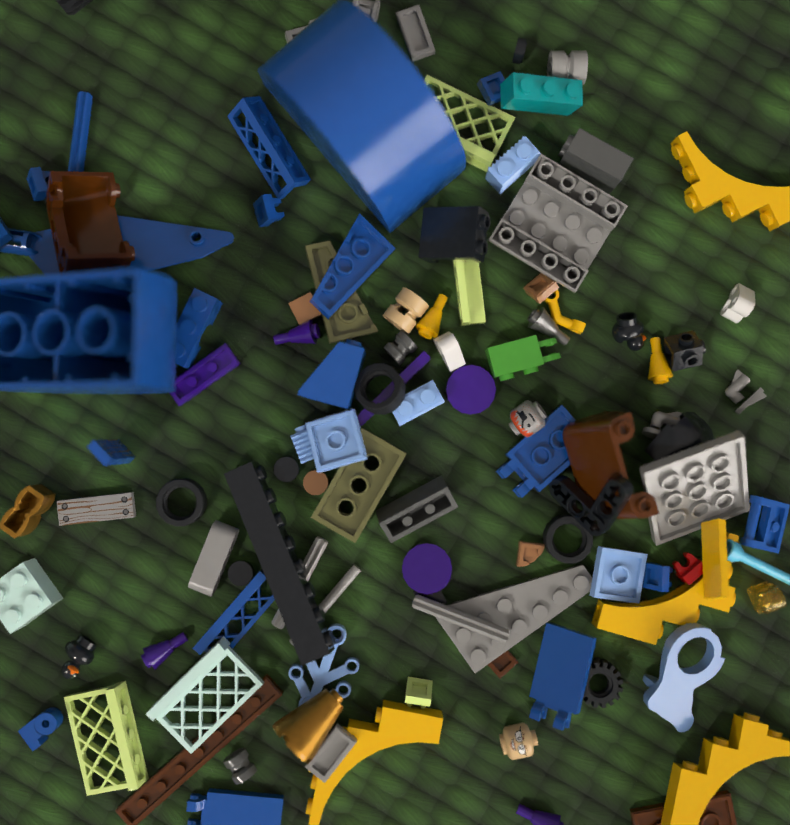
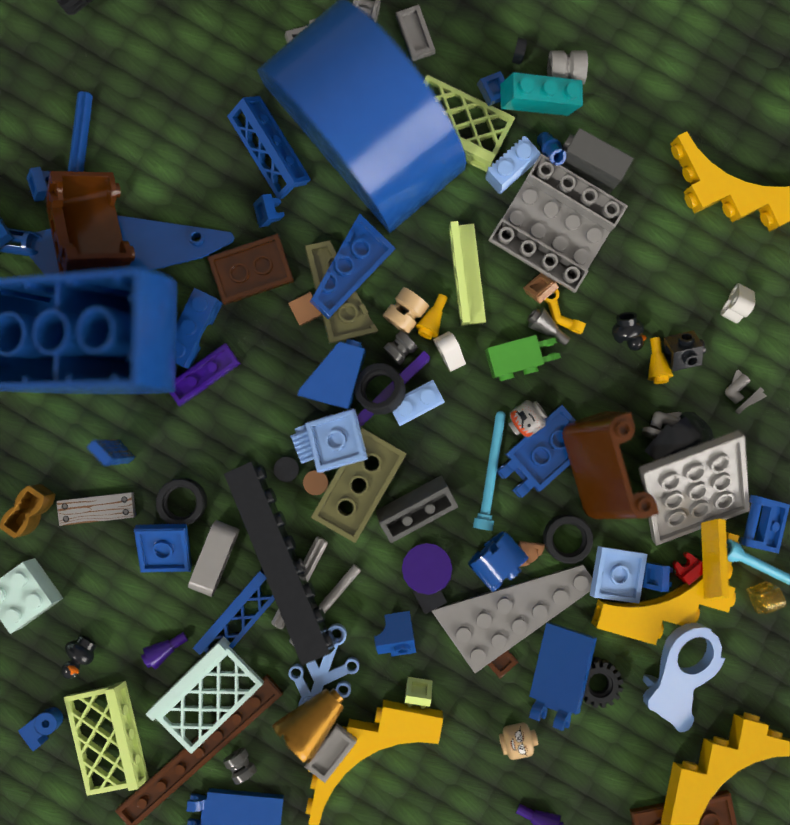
black tile [228,560,254,586] -> none
dark purple cone [273,319,320,345] -> none
light grey axle [412,595,510,643] -> none
black panel [418,206,491,263] -> none
dark purple tile [446,365,496,415] -> none
black beam [549,475,633,536] -> none
none -> blue tile [134,524,192,572]
none -> reddish brown tile [207,234,295,305]
none -> blue brick [374,611,416,657]
none -> blue brick [467,531,529,592]
none -> medium azure piece [473,411,506,531]
none -> blue pin [537,132,567,165]

